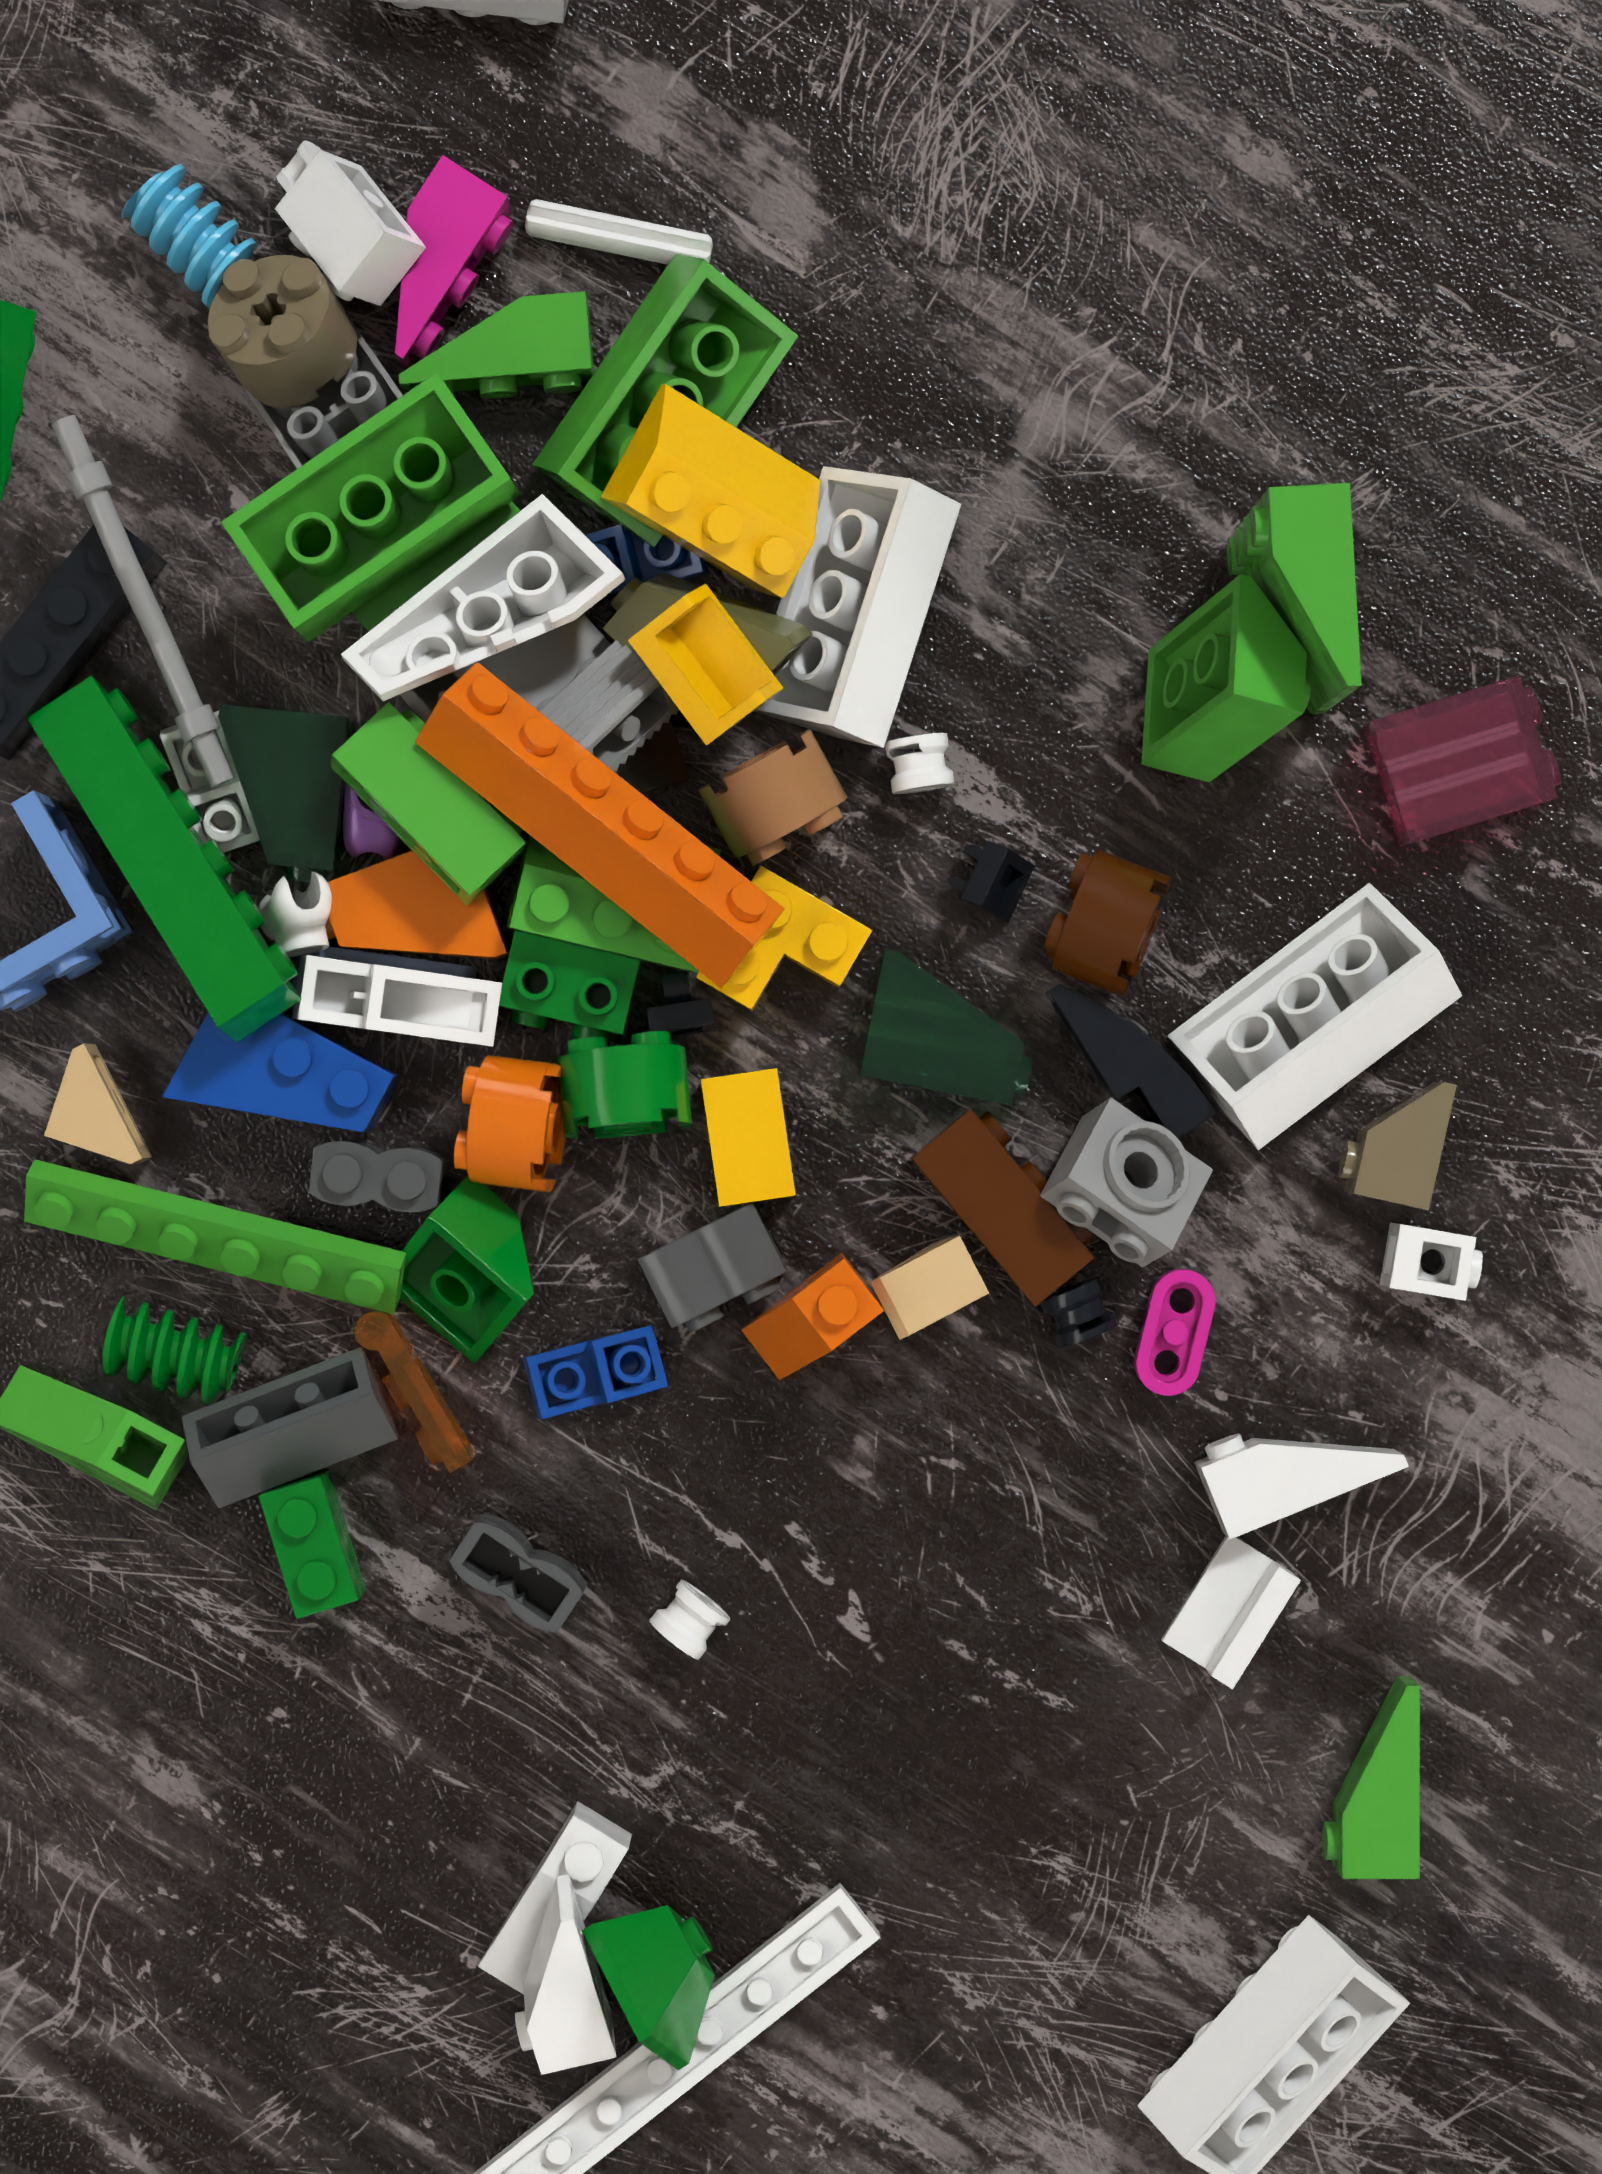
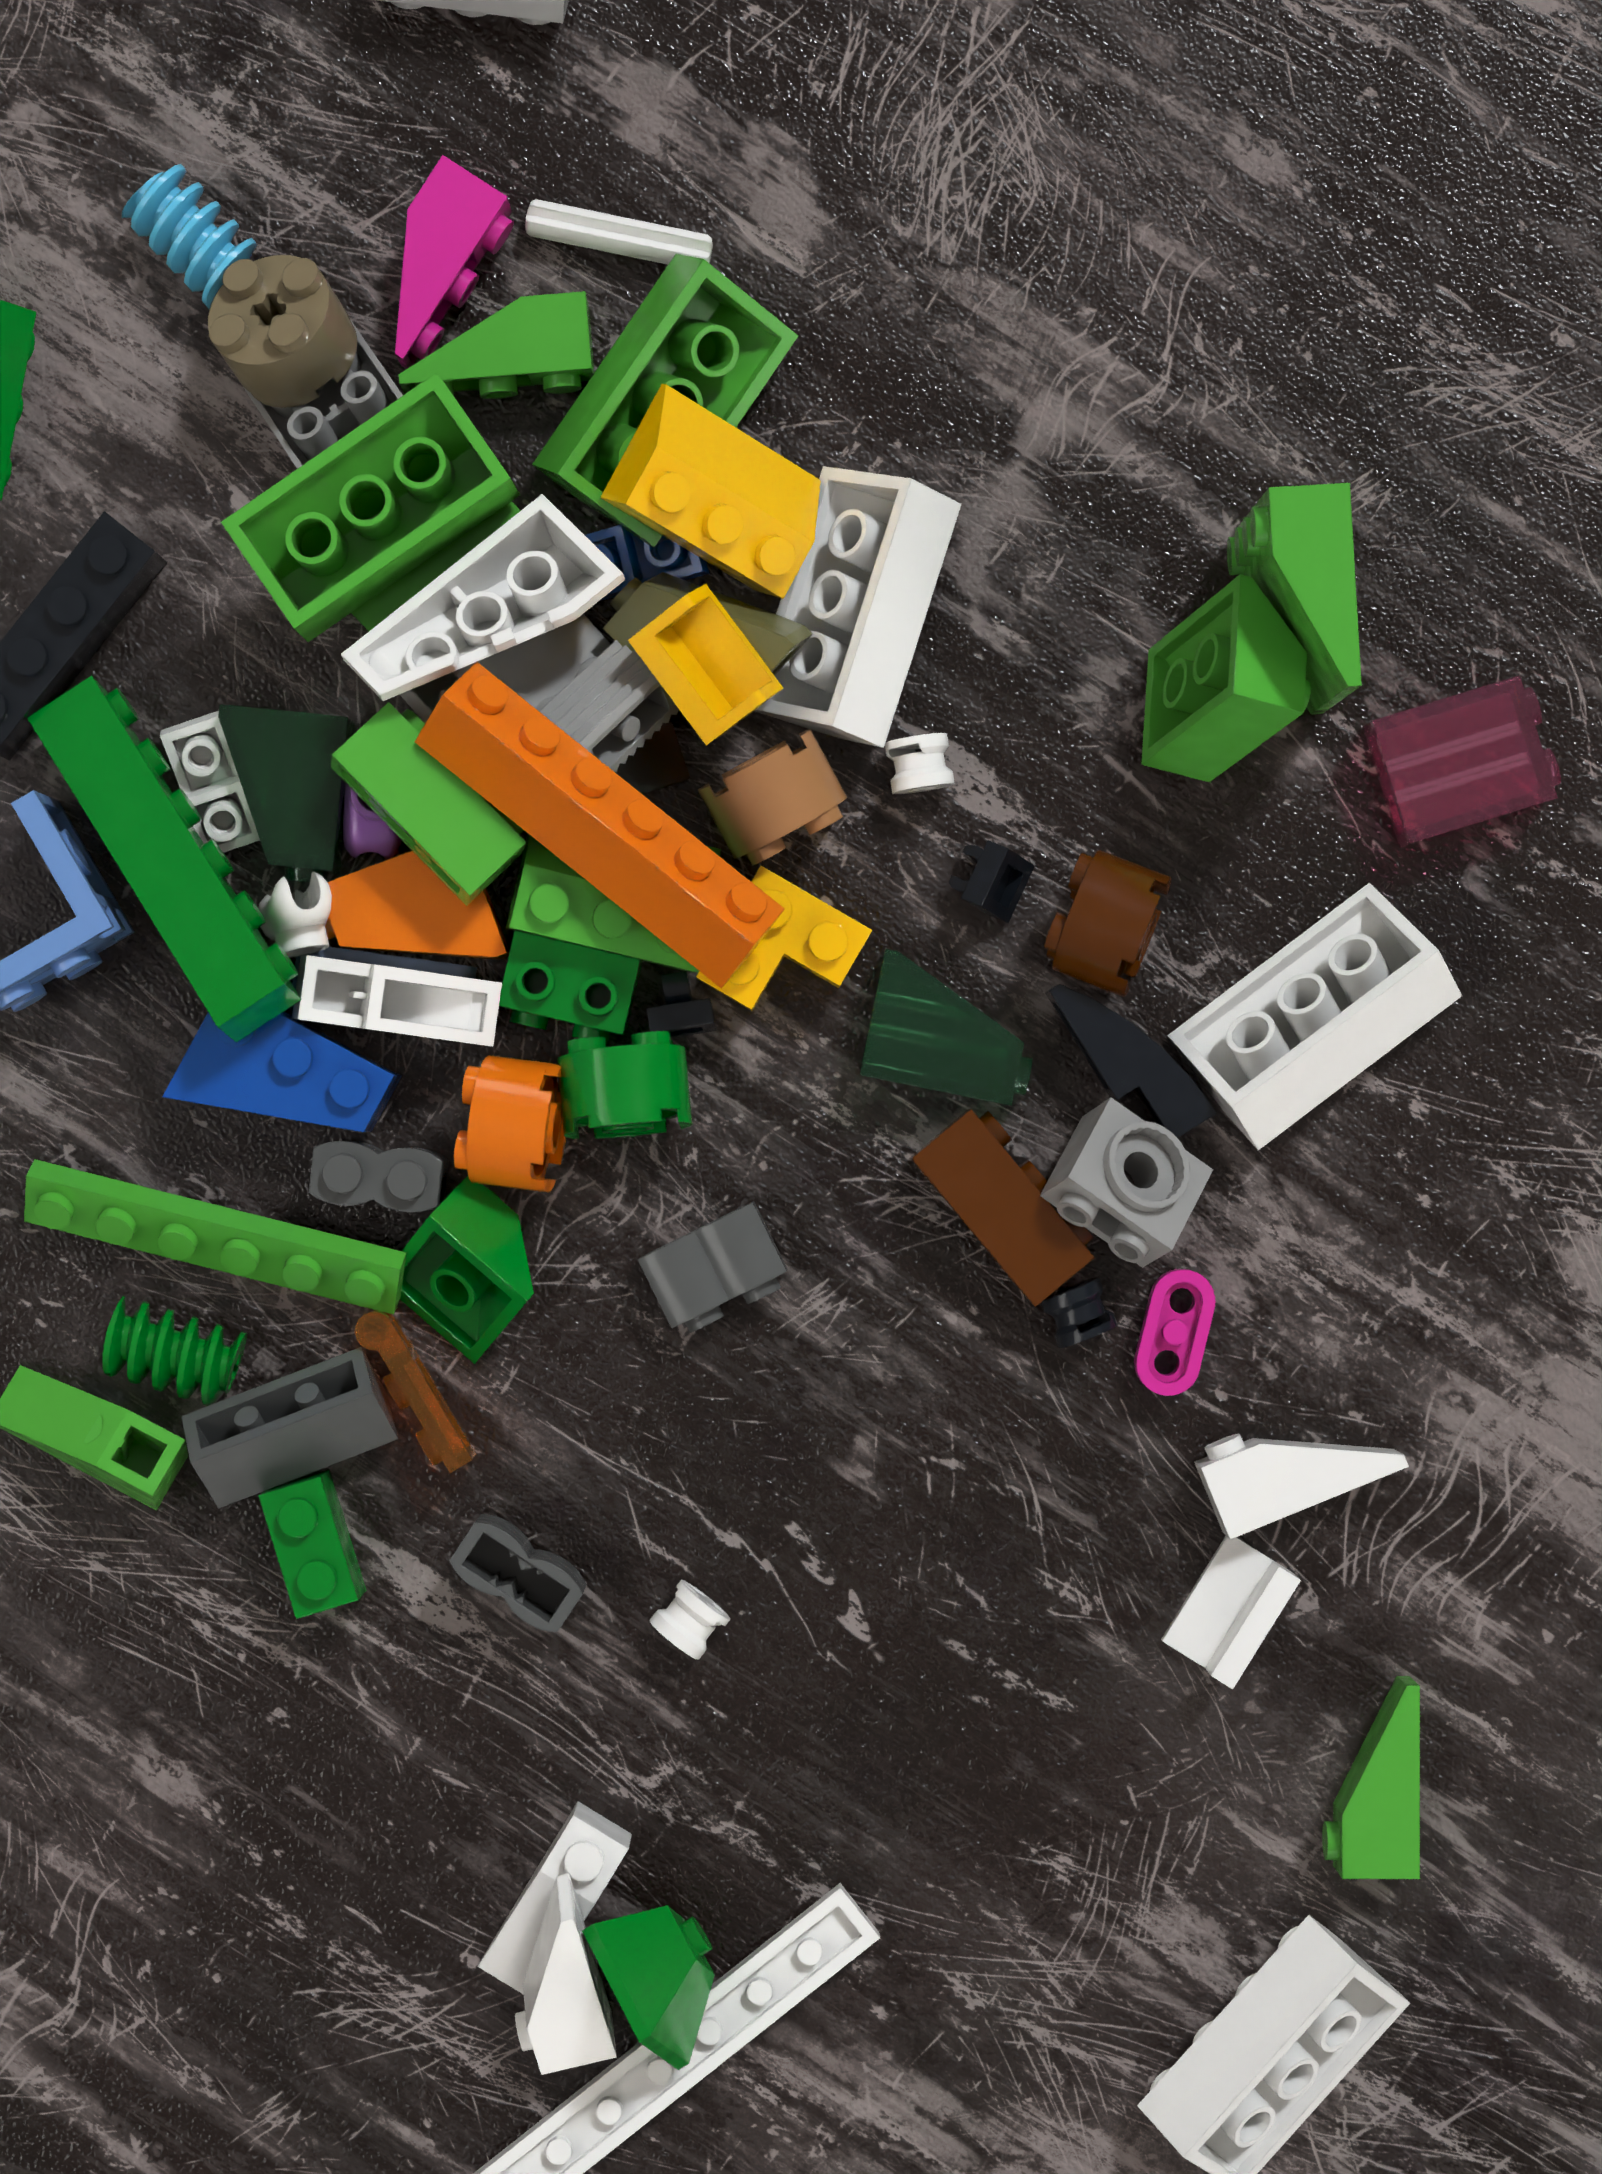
tan slope [44,1043,153,1164] -> none
light grey bar [51,415,234,788] -> none
white brick [275,140,426,306] -> none
blue slope [522,1325,668,1419] -> none
yellow panel [701,1068,796,1207] -> none
orange slope [741,1252,884,1380] -> none
tan slope [870,1236,989,1340] -> none
dark tan slope [1338,1082,1457,1210] -> none
white brick [1380,1222,1483,1301] -> none

